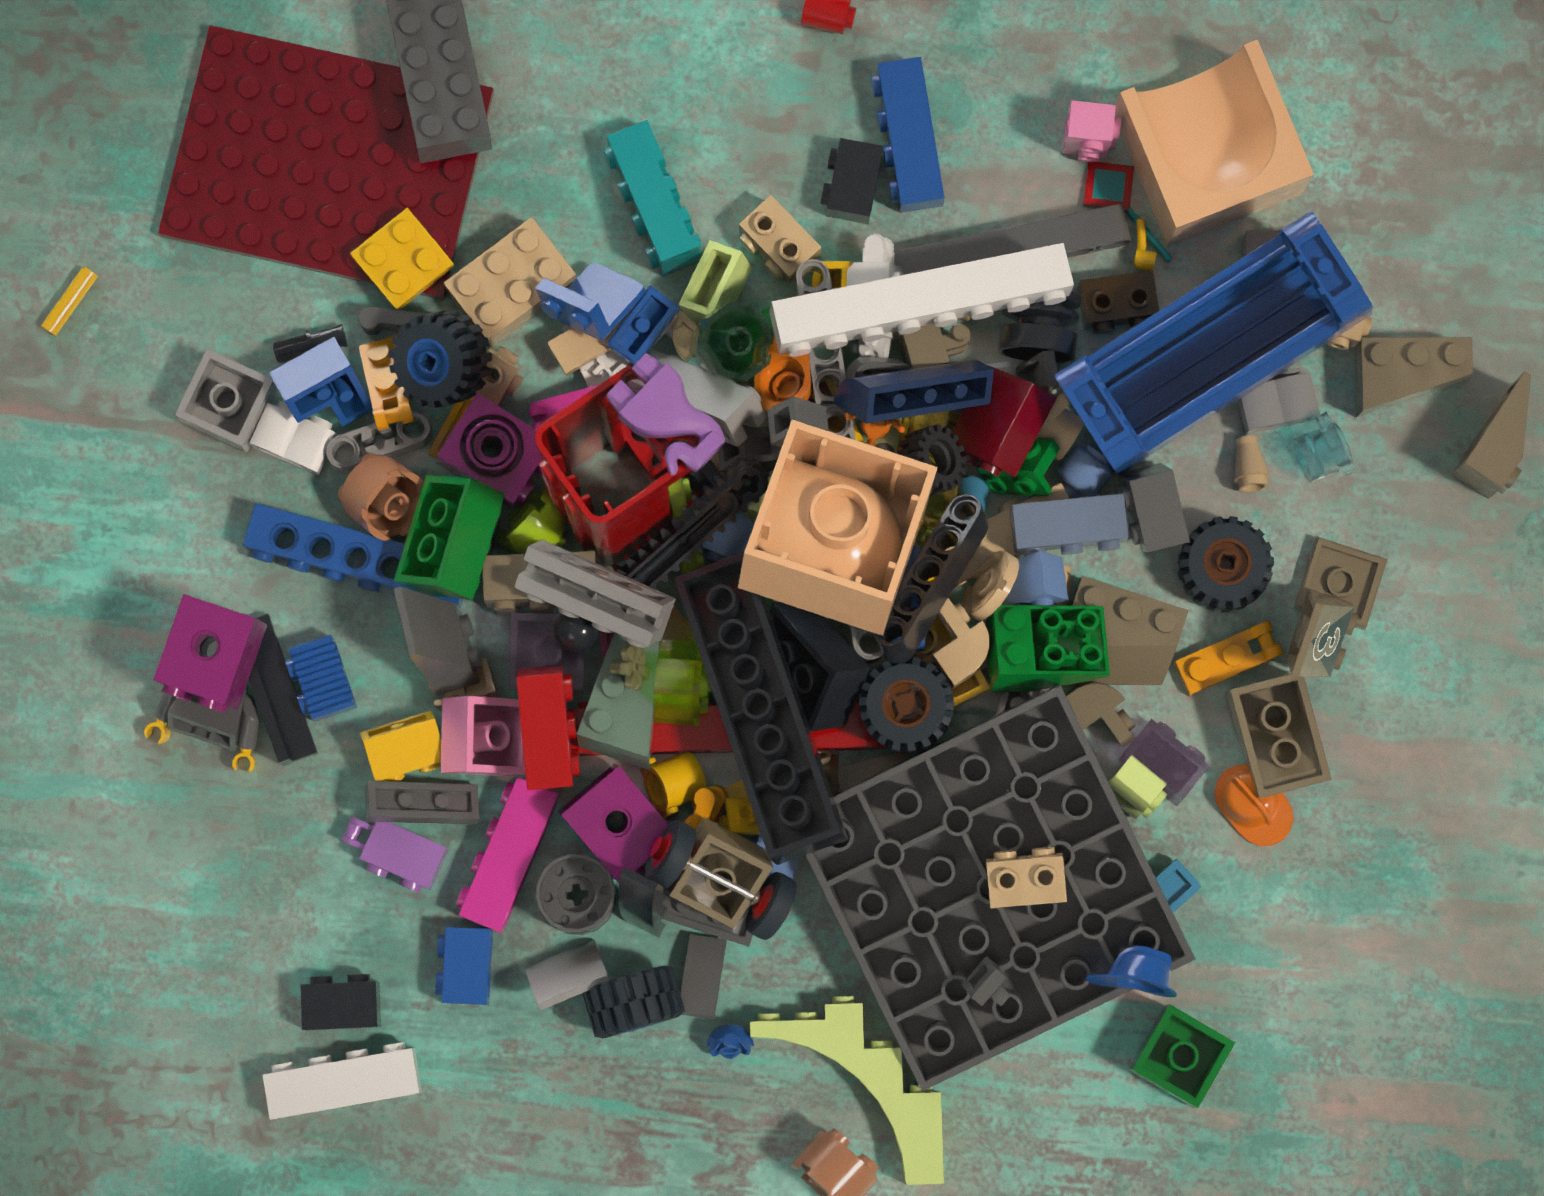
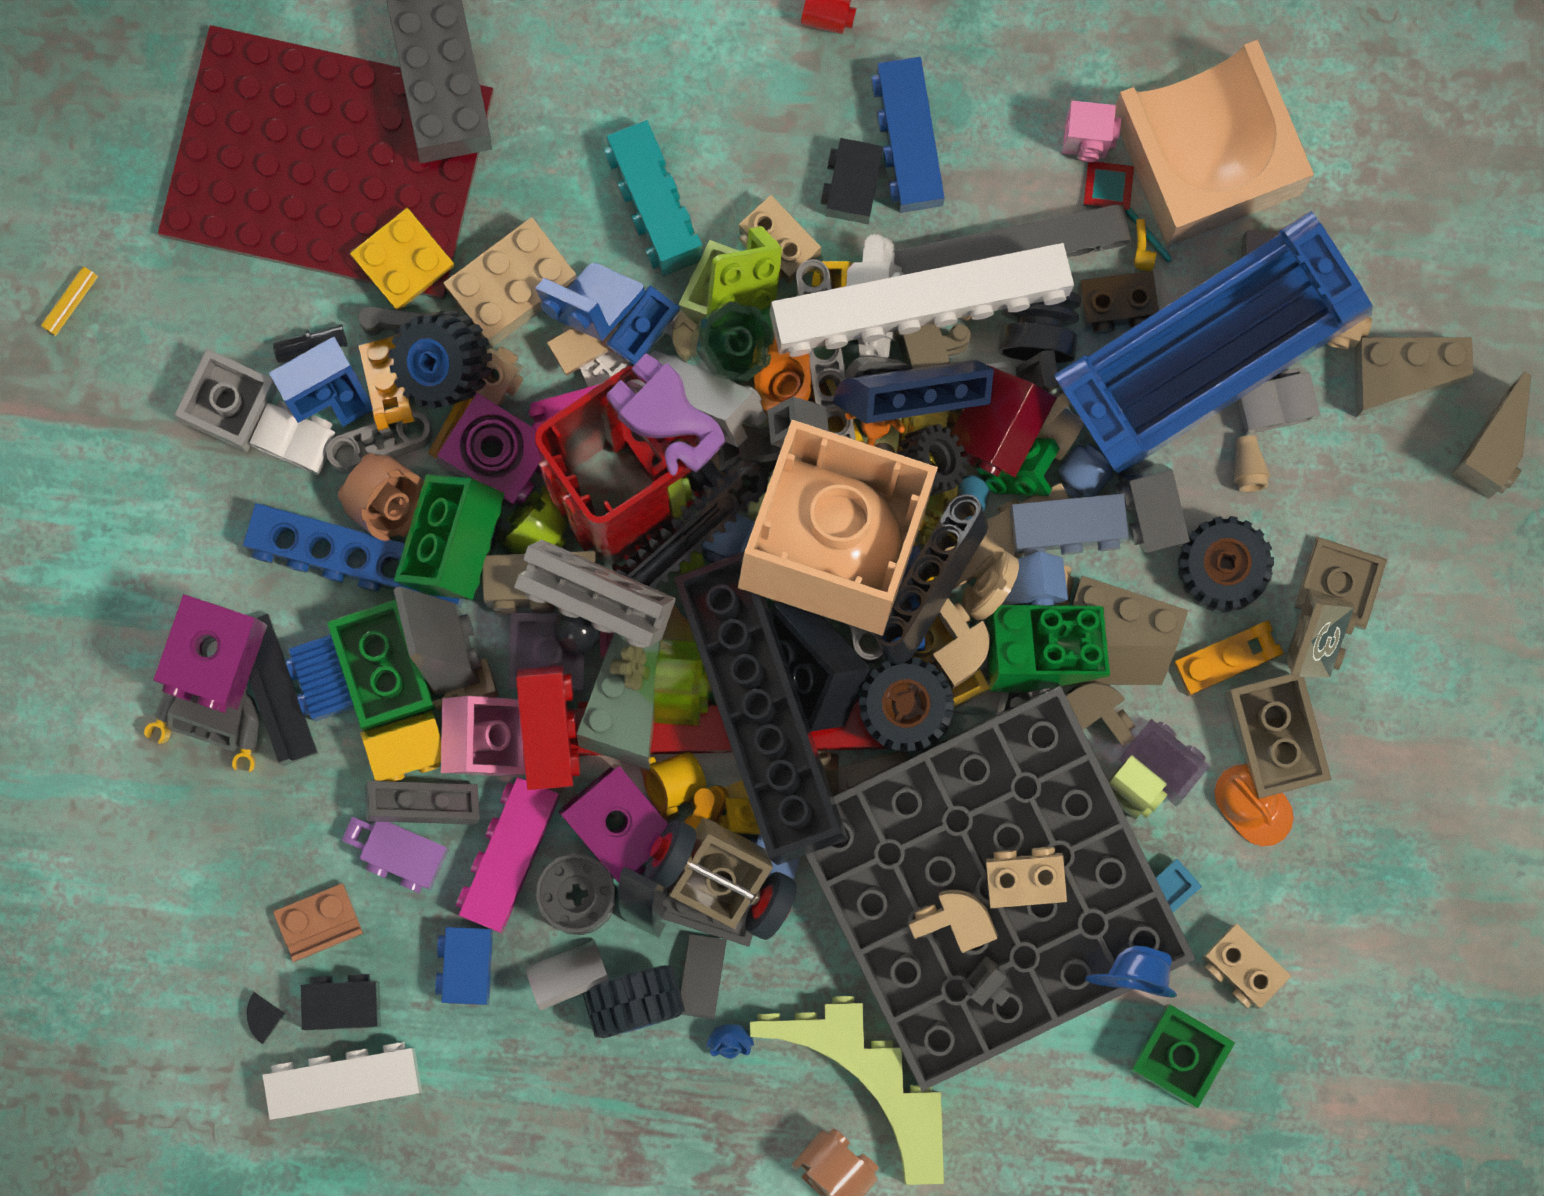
clear light blue piece [1292,411,1356,483] -> none
none -> black tile [247,992,286,1044]
none -> nougat plate [273,883,364,962]
none -> green brick [327,600,436,731]
none -> lime bracket [707,226,782,323]
none -> tan brick [909,890,997,953]
none -> tan brick [1202,924,1291,1009]

